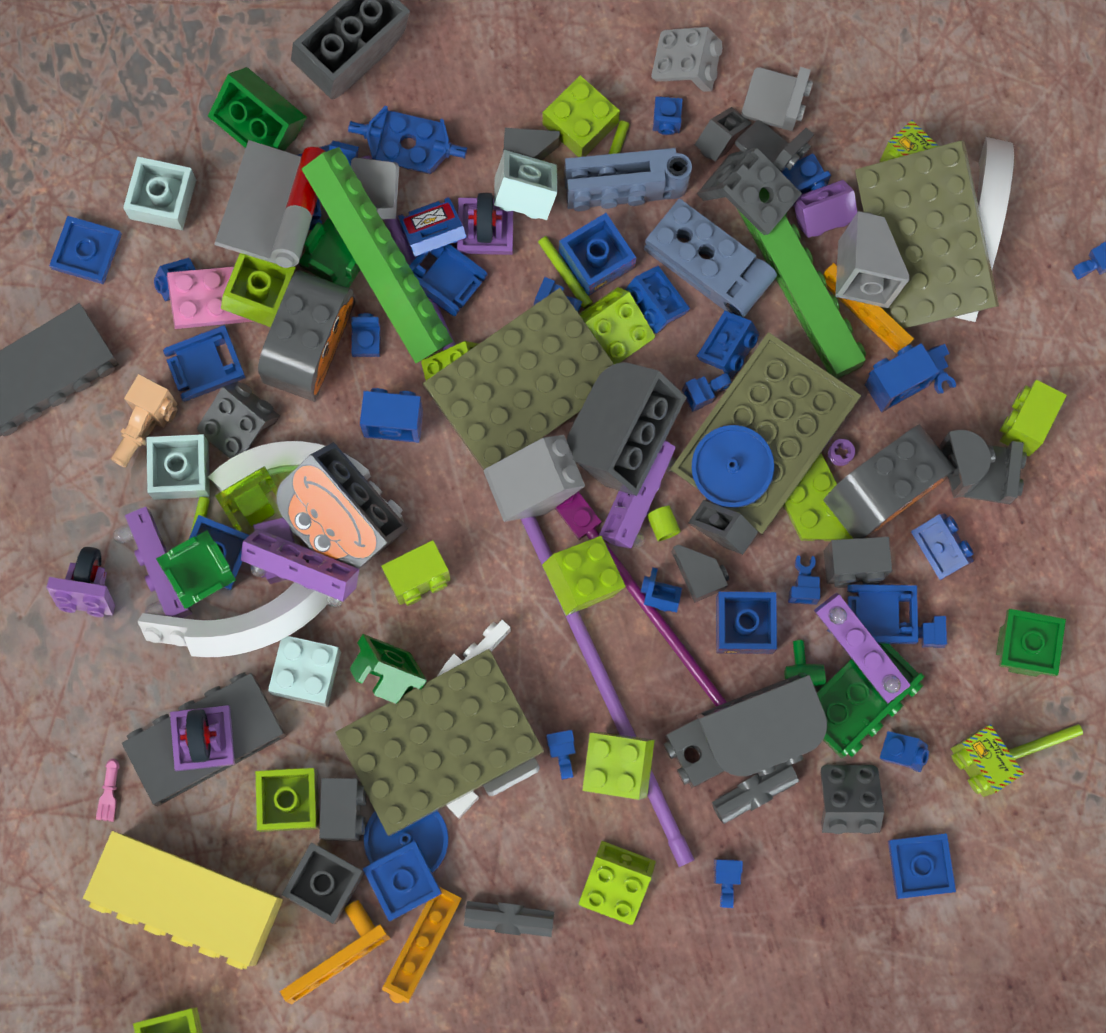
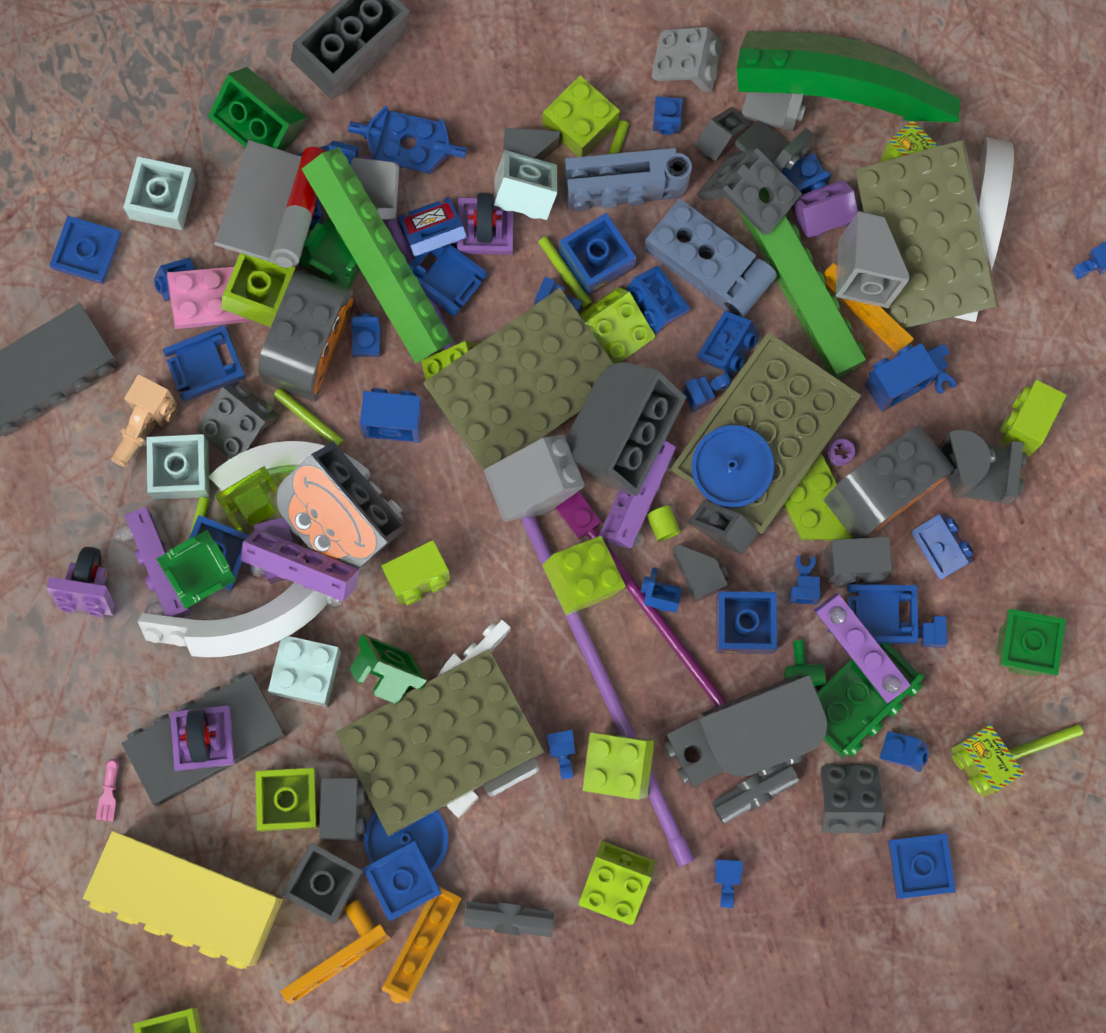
none -> lime bar [273,388,344,447]
none -> green slope [737,31,960,123]

